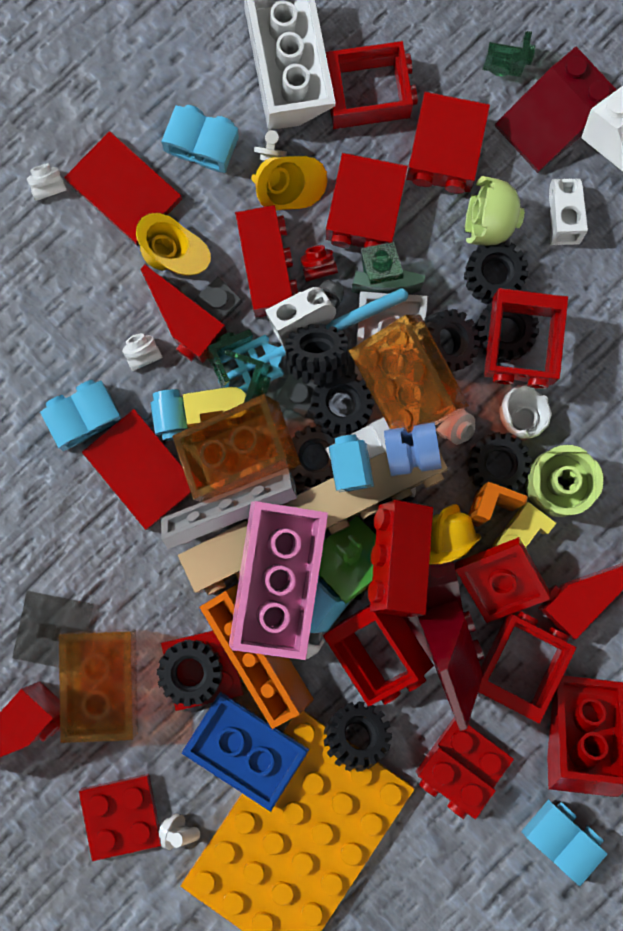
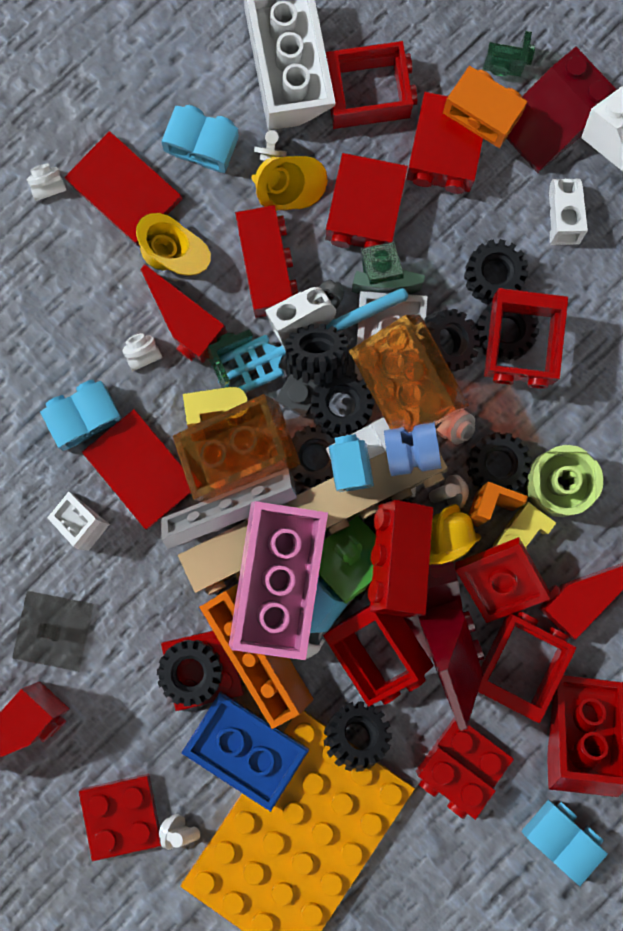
clear orange brick [59,629,138,743] -> none
medium azure brick [150,389,189,441] -> none
dark grey plate [194,277,242,323] -> none
clear green bracket [224,350,271,408] -> none
red plate [300,245,338,282] -> none
yellowish green cylinder [465,176,525,246] -> none
white hair [499,384,552,439] -> none
none -> white slope [47,492,110,551]
none -> white plate [429,475,469,508]
none -> orange brick [443,65,528,149]

